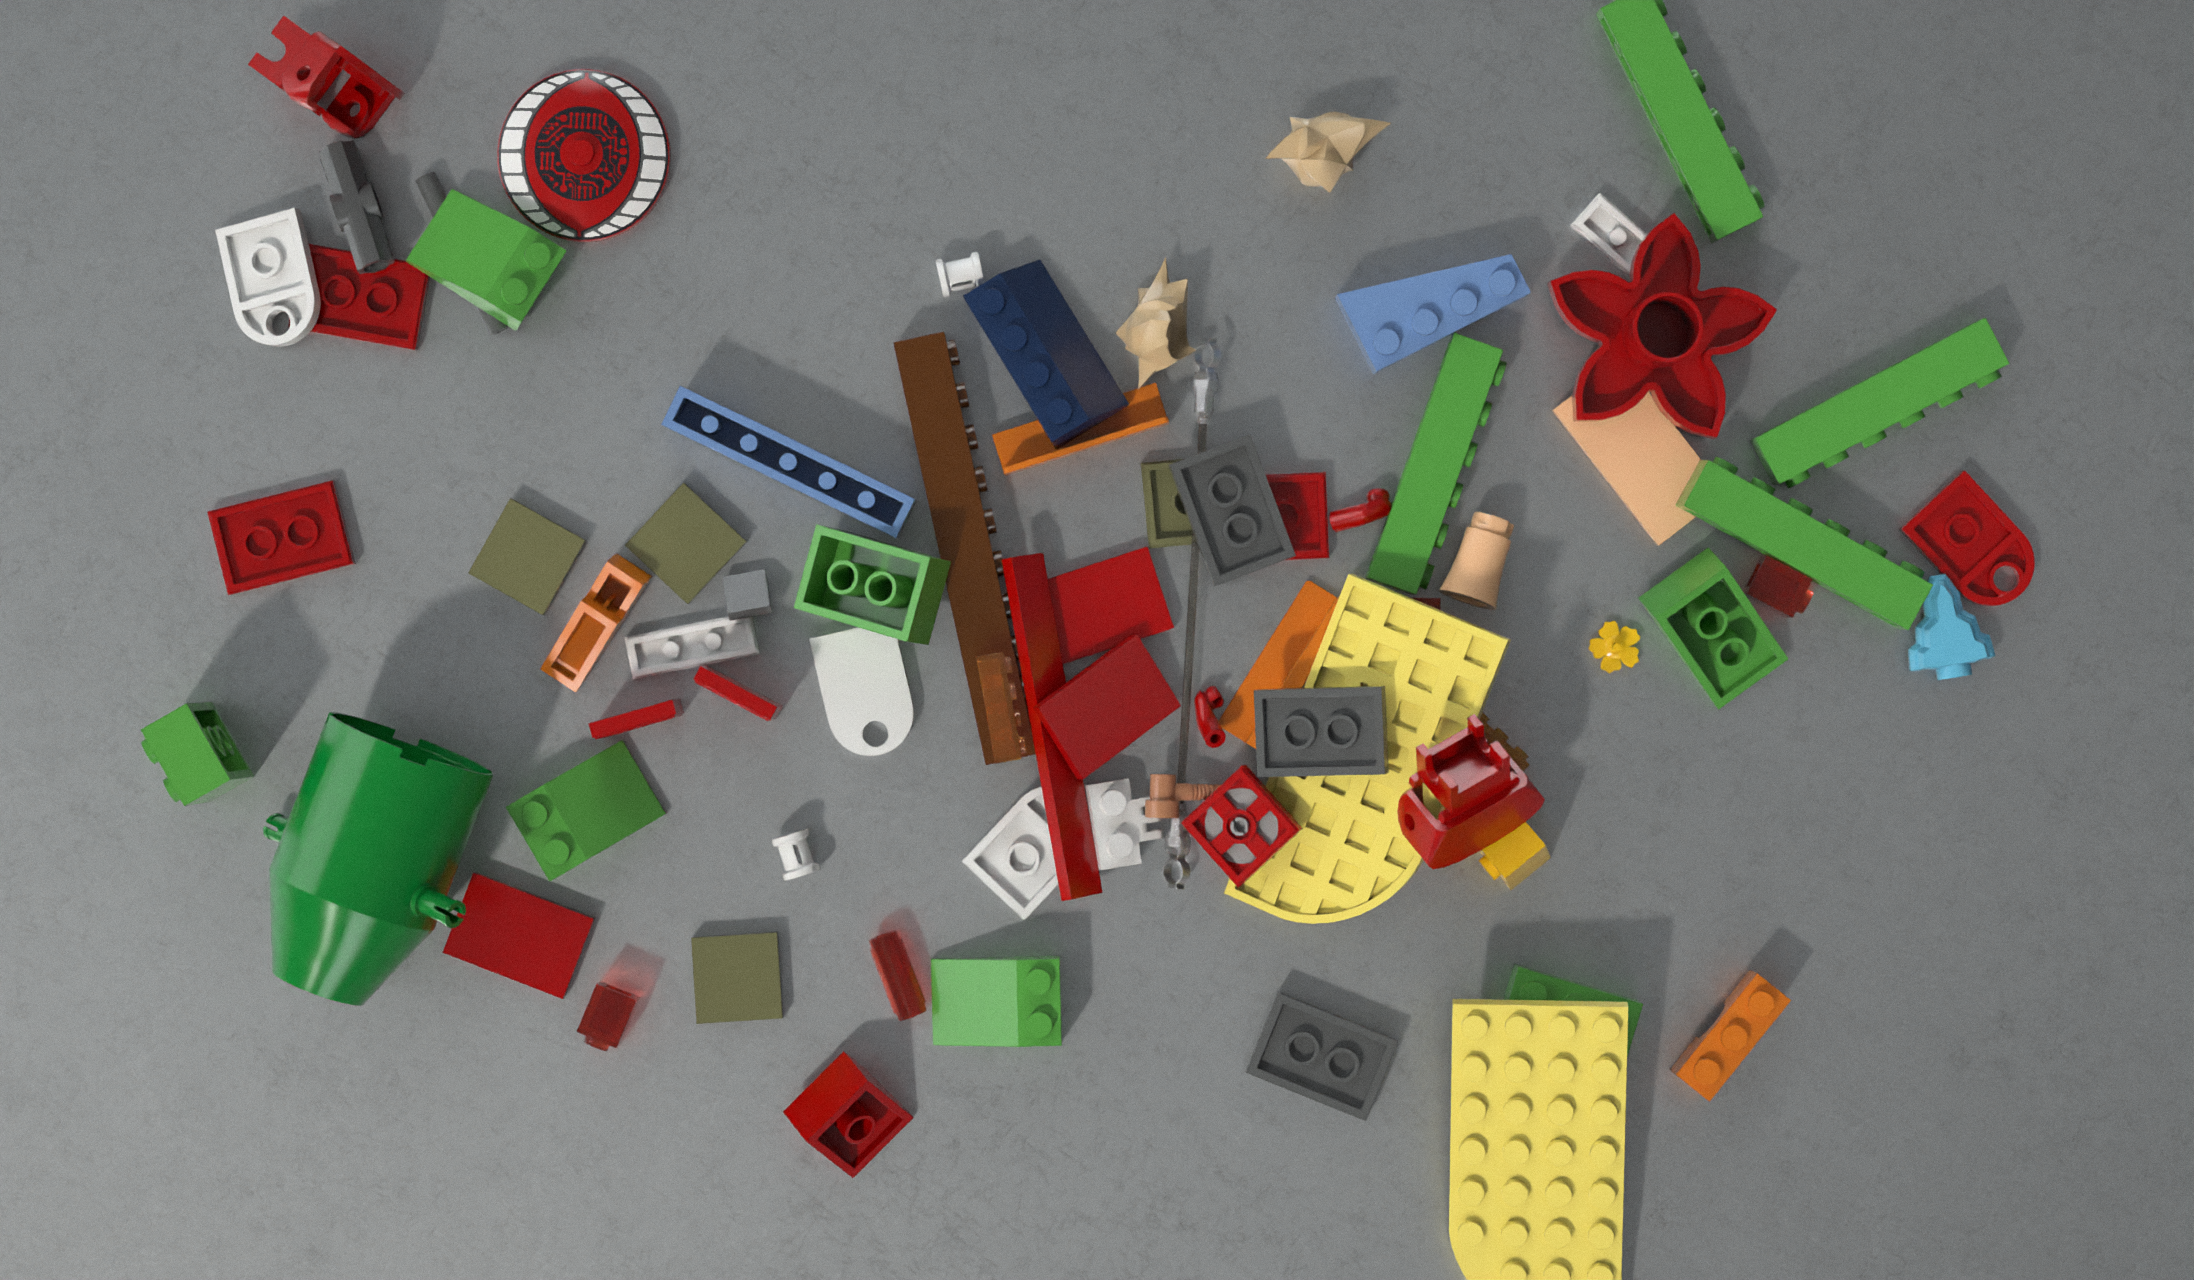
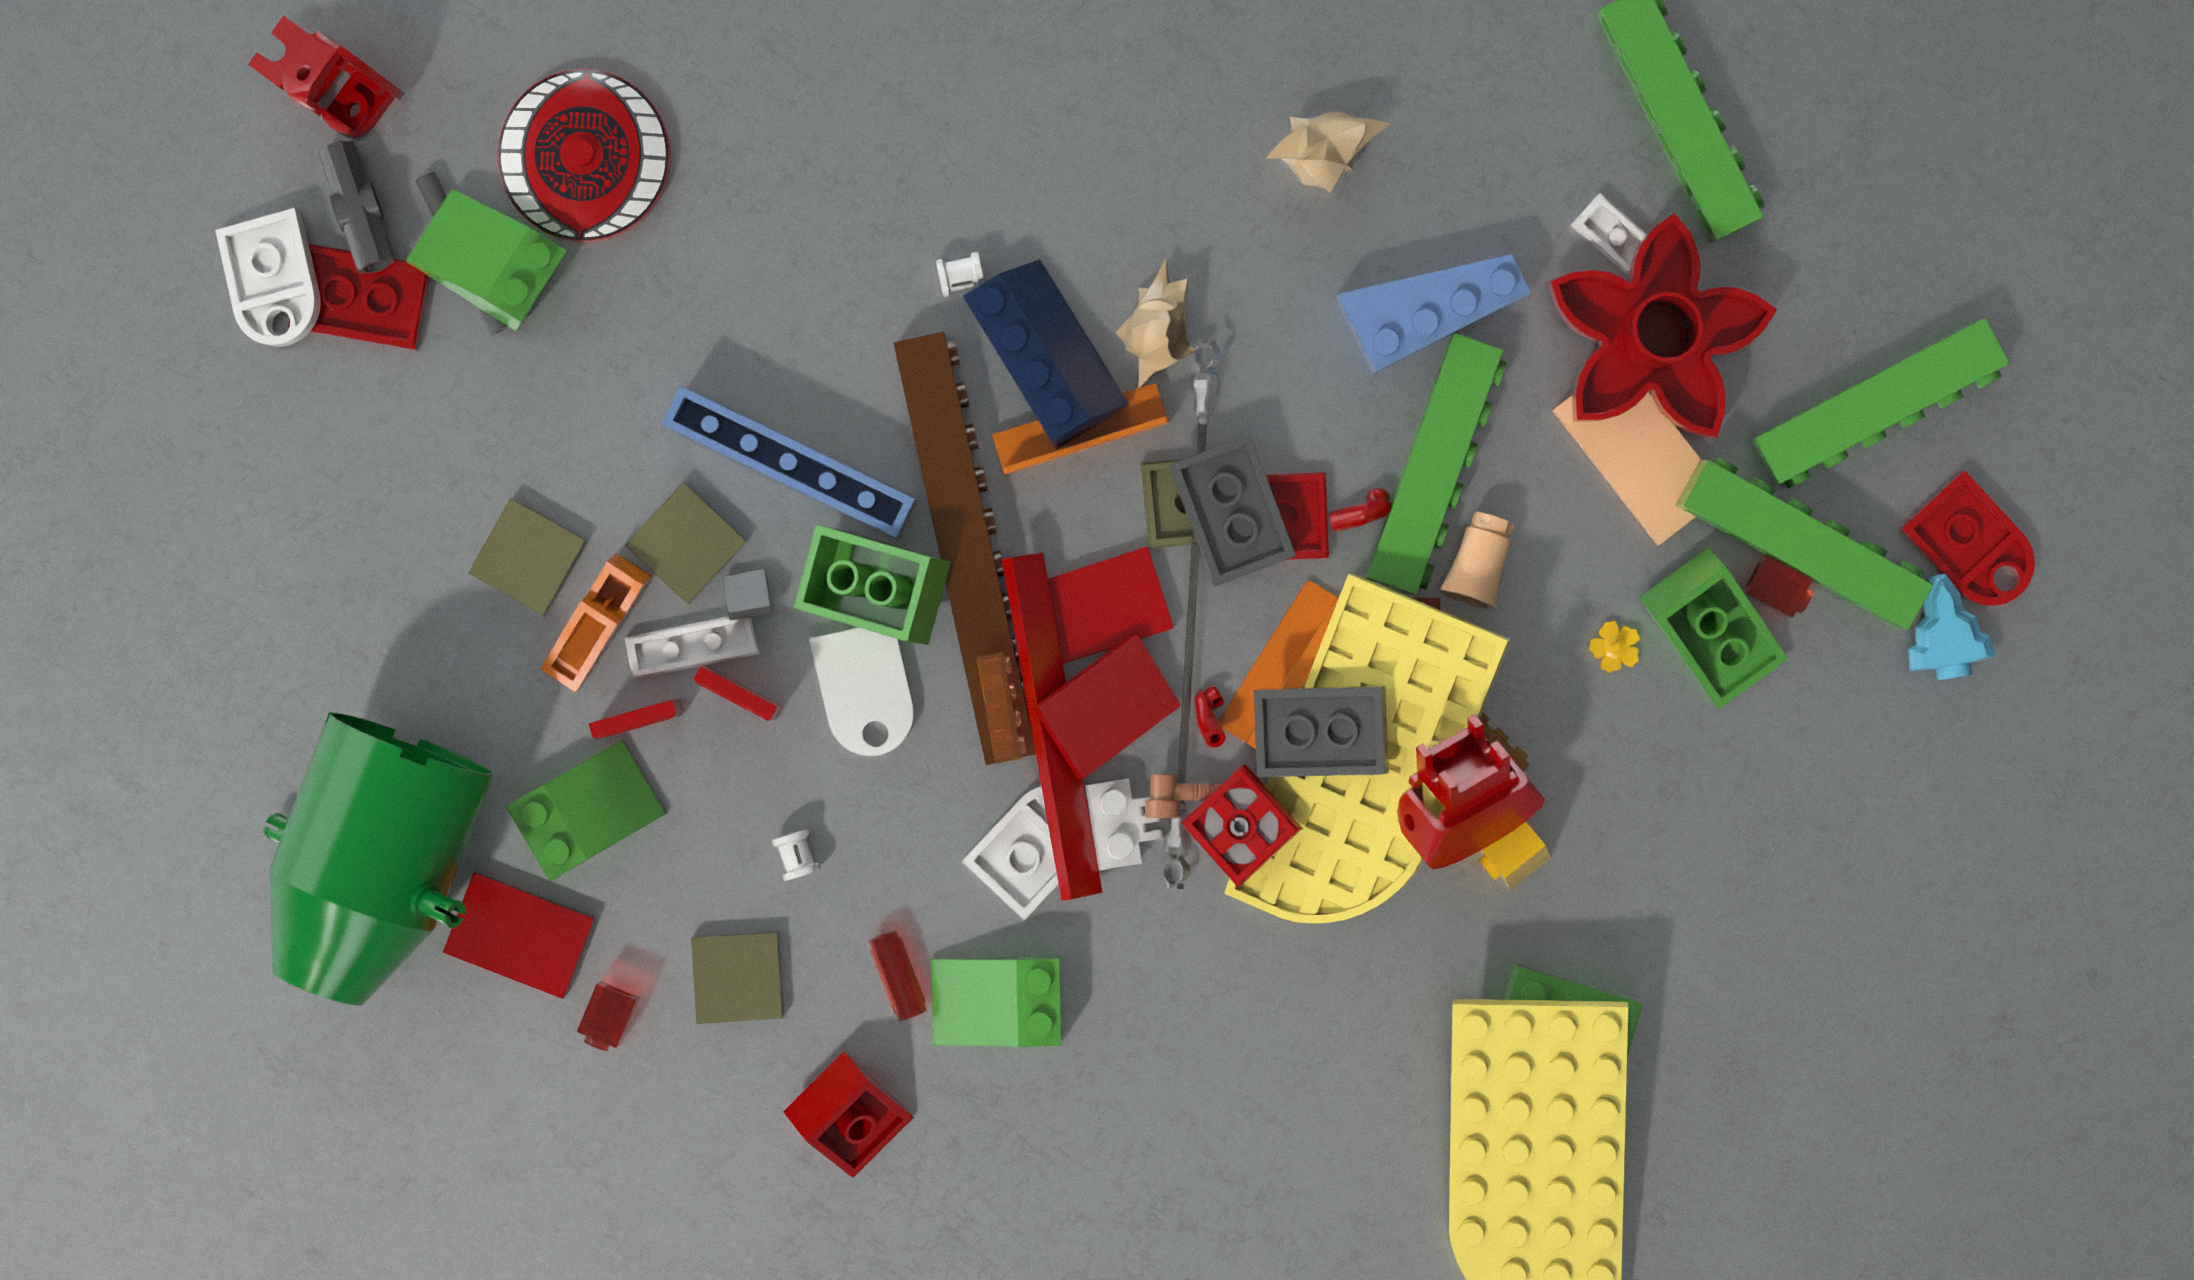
bright green brick [141,702,254,806] -> none
red tile [207,480,356,595] -> none
dark grey plate [1245,992,1398,1121] -> none
orange arch [1670,970,1791,1102] -> none

